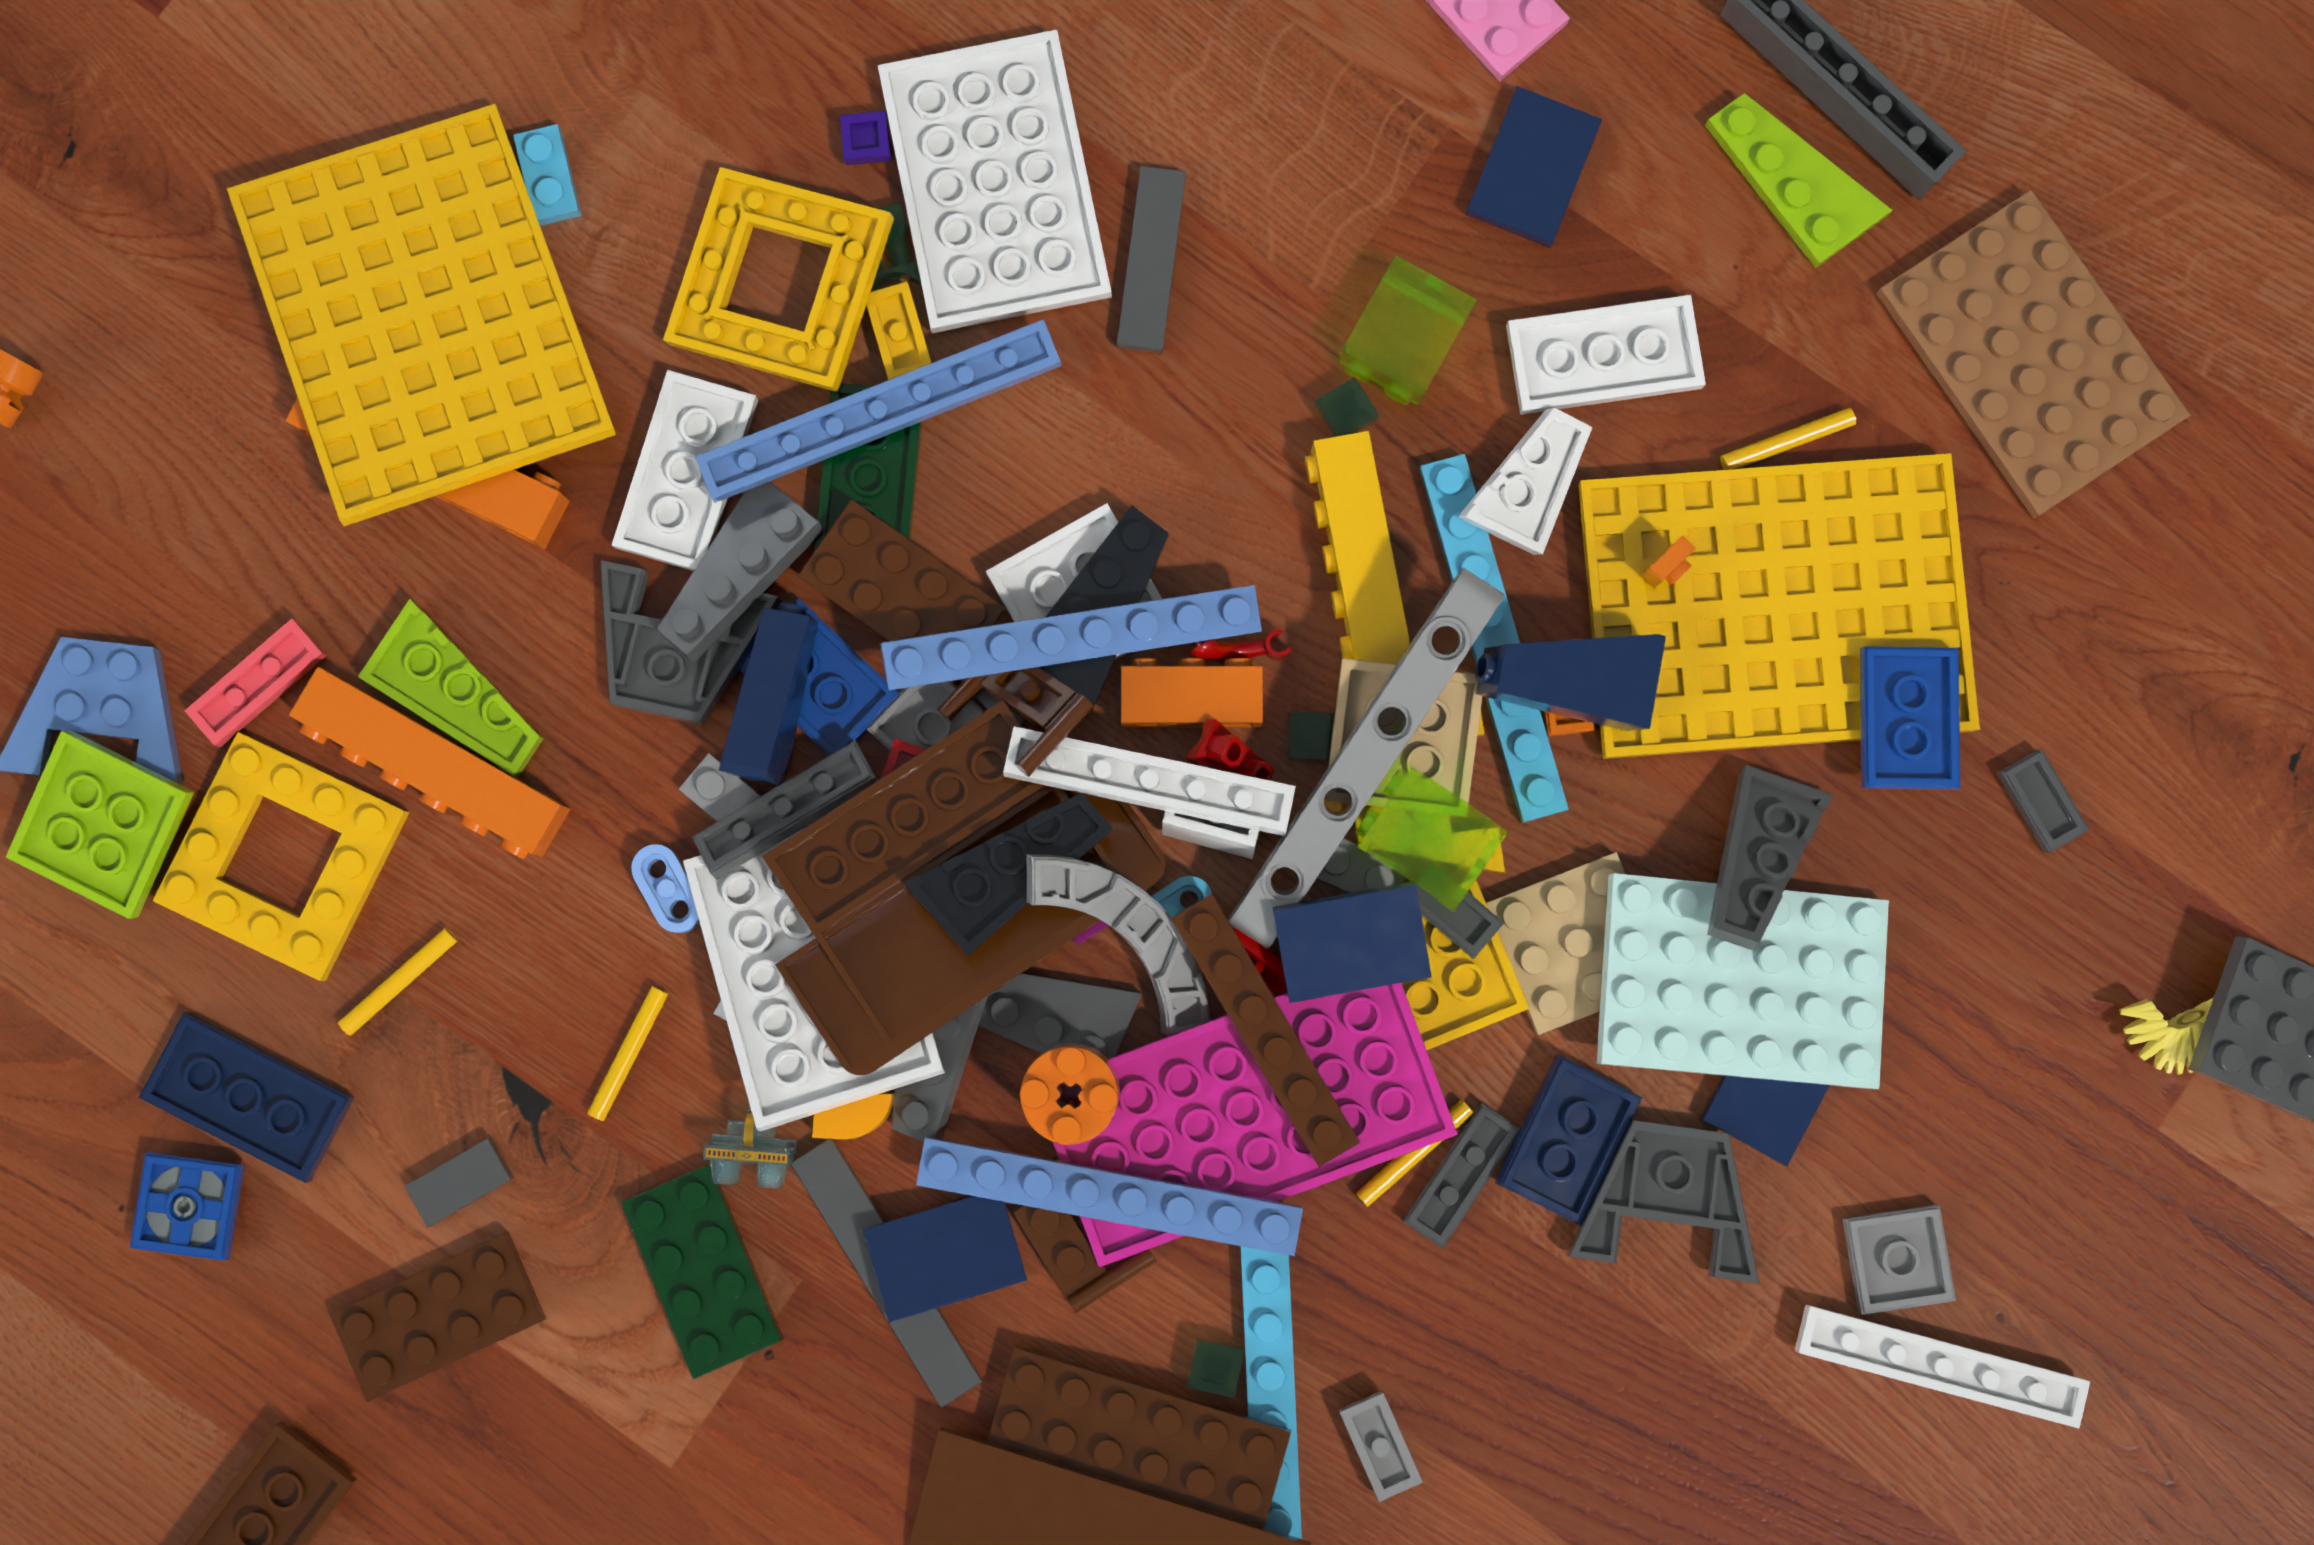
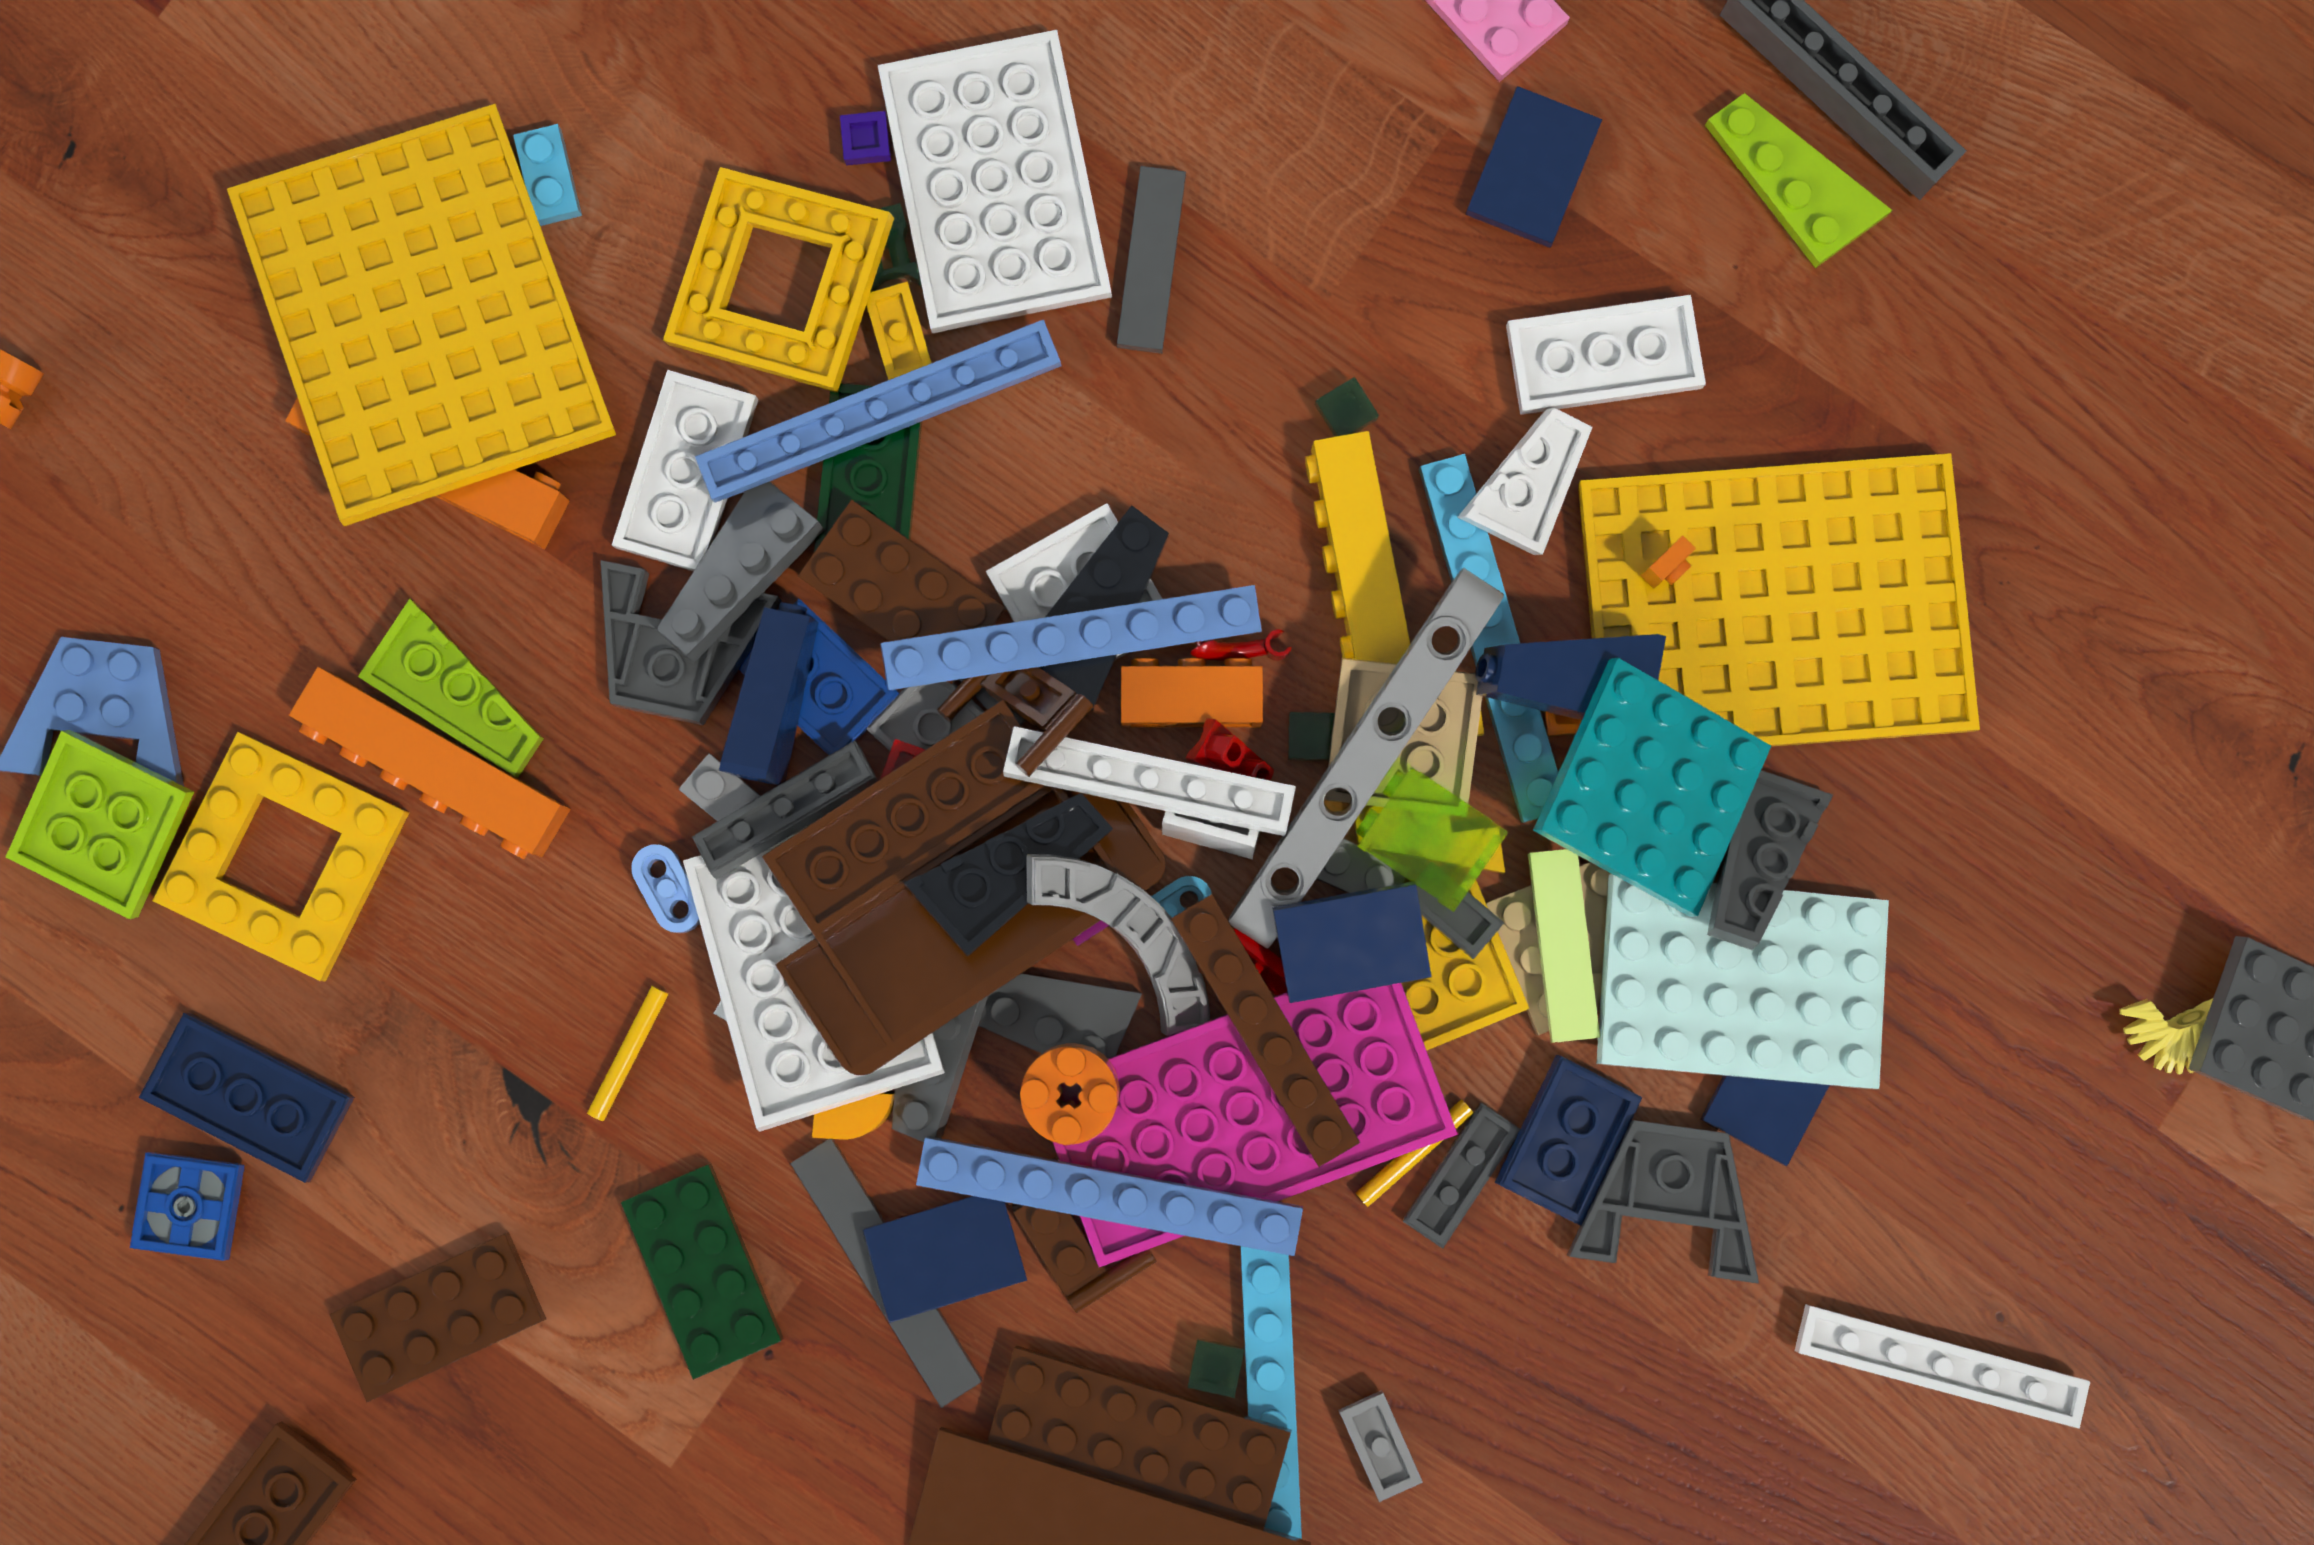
coral plate [184,618,327,748] -> none
yellow bar [338,927,458,1036] -> none
dark grey tile [405,1137,514,1228] -> none
clear light blue hips [703,1108,797,1189] -> none
clear neon green panel [1339,255,1477,405] -> none
yellow bar [1720,407,1856,470] -> none
light grey tile [1842,1205,1956,1315] -> none
blue tile [1860,646,1960,790] -> none
medium nougat plate [1876,190,2191,519] -> none
dark grey tile [1997,749,2090,854] -> none
none -> yellowish green tile [1528,849,1600,1043]
none -> teal plate [1533,658,1771,916]

